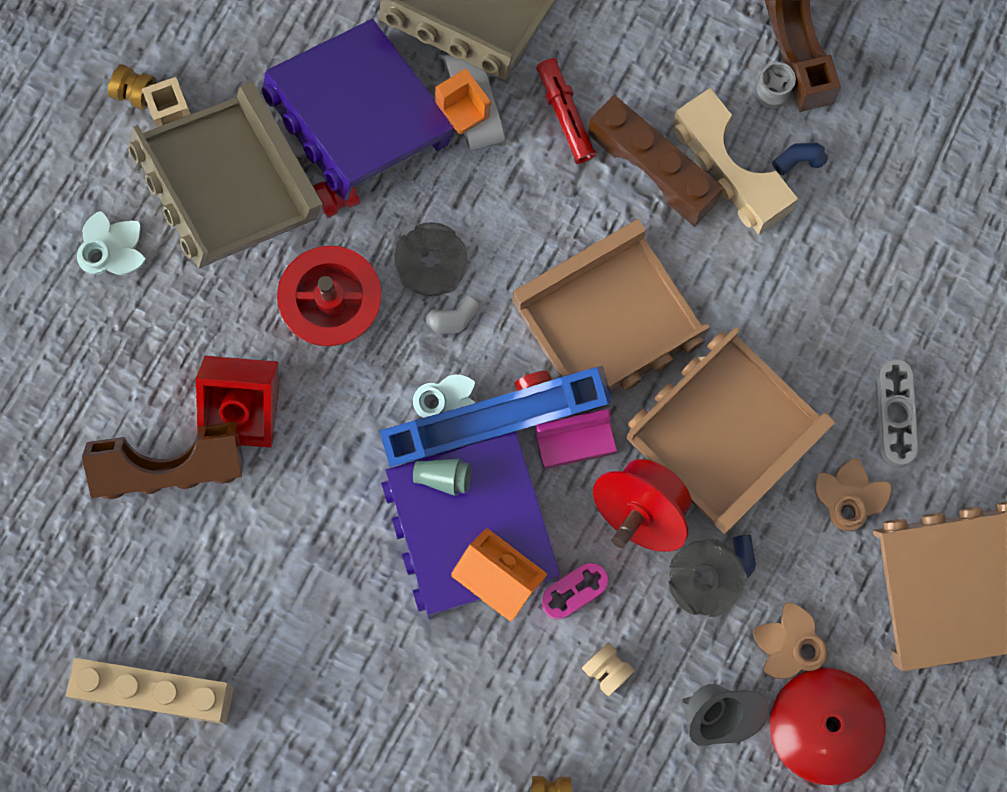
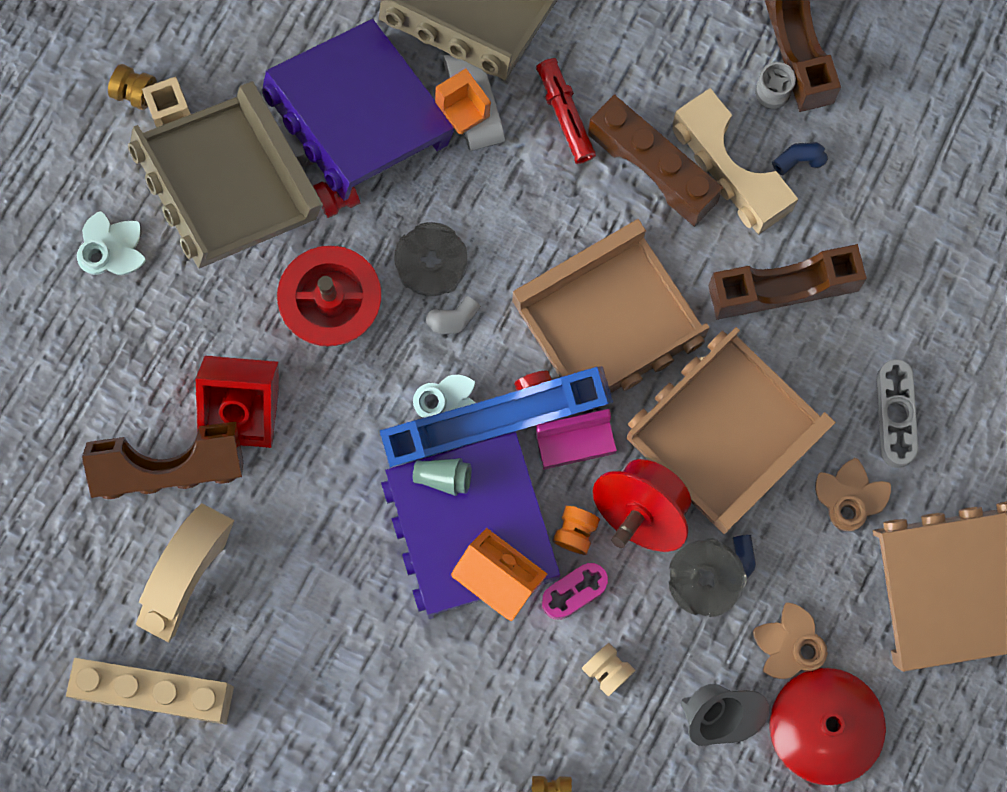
none -> tan arch [136,503,235,643]
none -> orange wheel [552,506,600,555]
none -> reddish brown arch [708,244,867,320]

